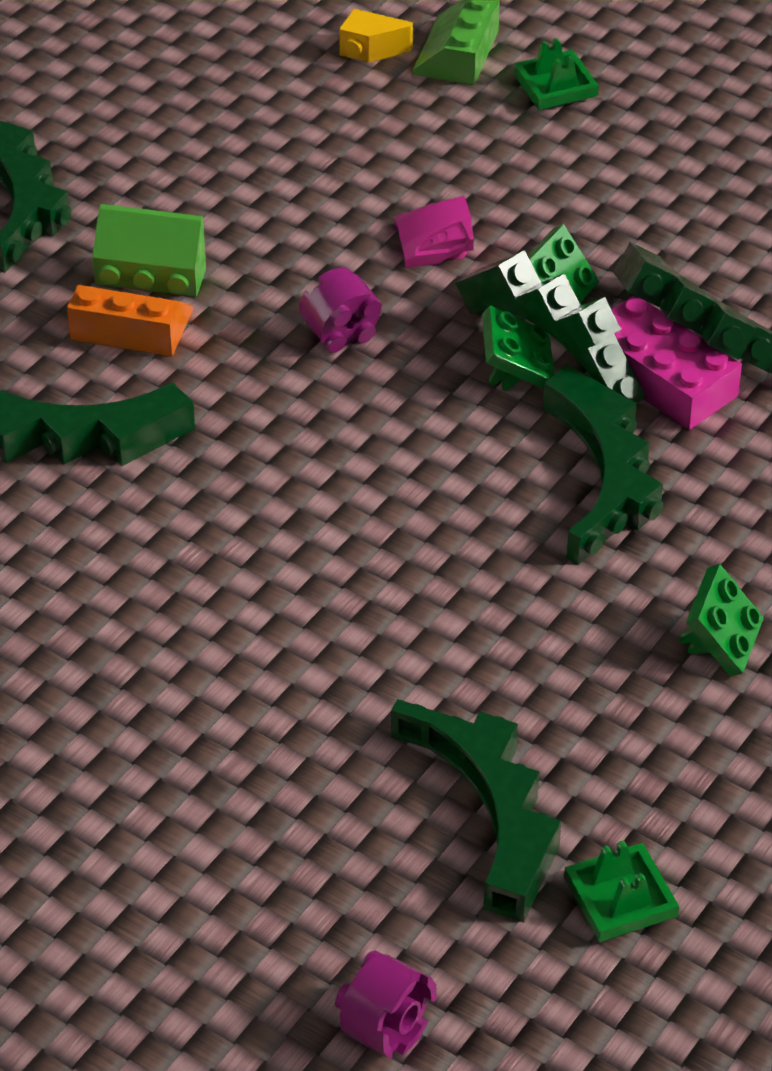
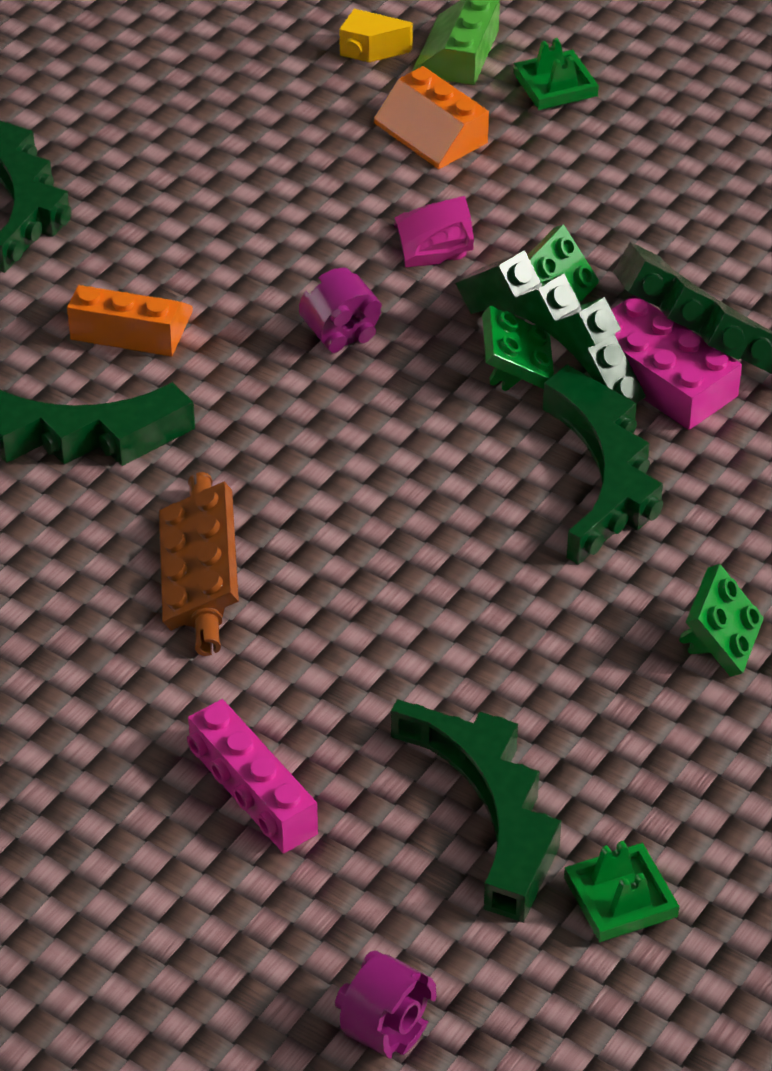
bright green slope [92,204,206,297] -> none
none -> dark orange plate [159,472,239,656]
none -> dark pink brick [187,699,318,854]
none -> orange slope [374,66,489,169]

